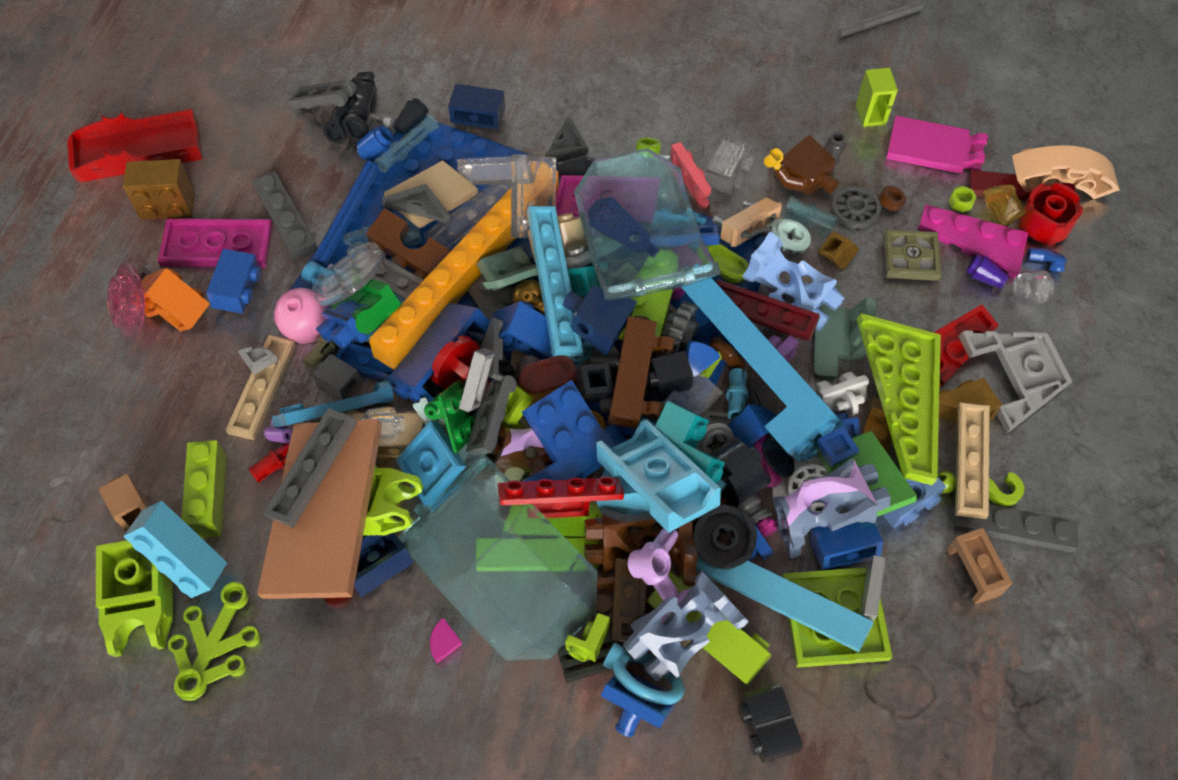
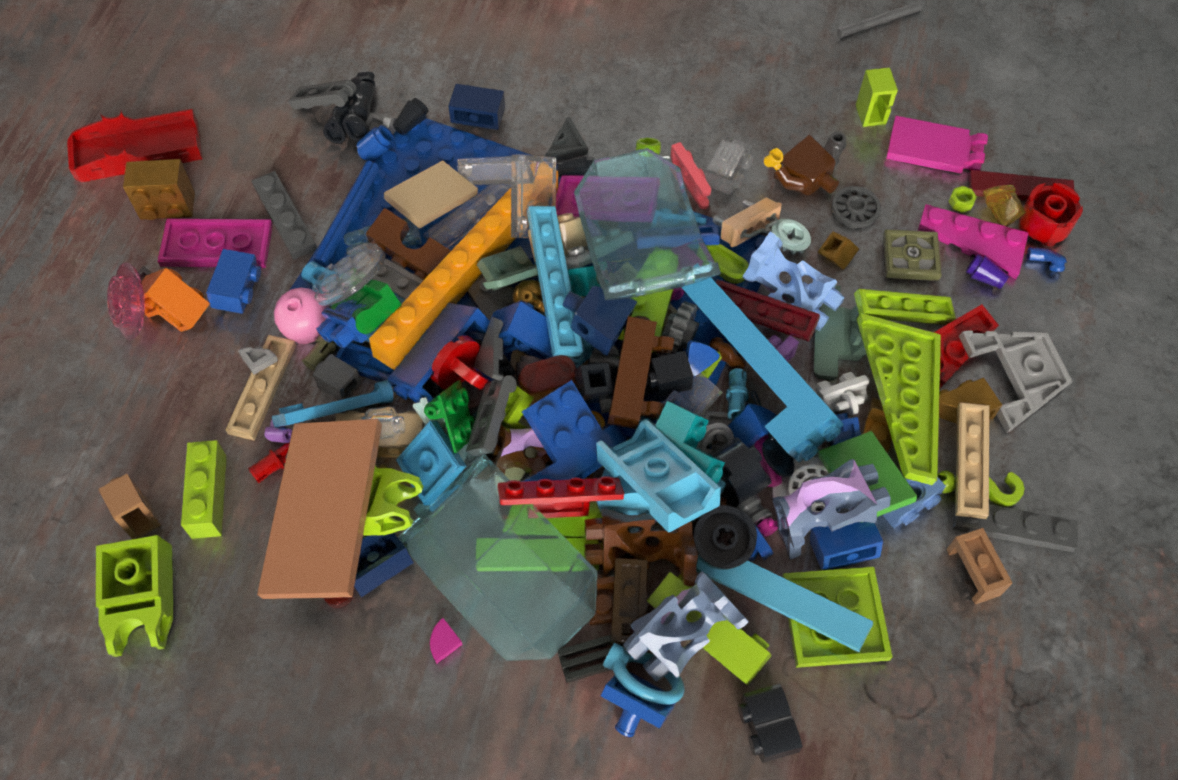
medium azure brick [123,501,227,598] -> none
lime plant [168,582,261,701] -> none
dark grey plate [263,408,357,528] -> none
clear light blue pin [375,115,439,173] -> none
dark grey tile [382,184,450,223] -> none
light grey tile [459,348,494,412] -> none
lime bracket [565,613,610,662] -> none
dark blue piece [588,197,660,258] -> none
lavender axle [628,528,679,600] -> none
clear light blue axle [785,196,837,229] -> none
blue tile [816,426,860,468] -> none
light grey tile [860,555,886,621] -> none
reddish brown tile [878,186,906,211] -> none
light nougat brick [1012,145,1120,199] -> none
clear head [1012,269,1055,306] -> none
none -> lime tile [854,289,956,325]

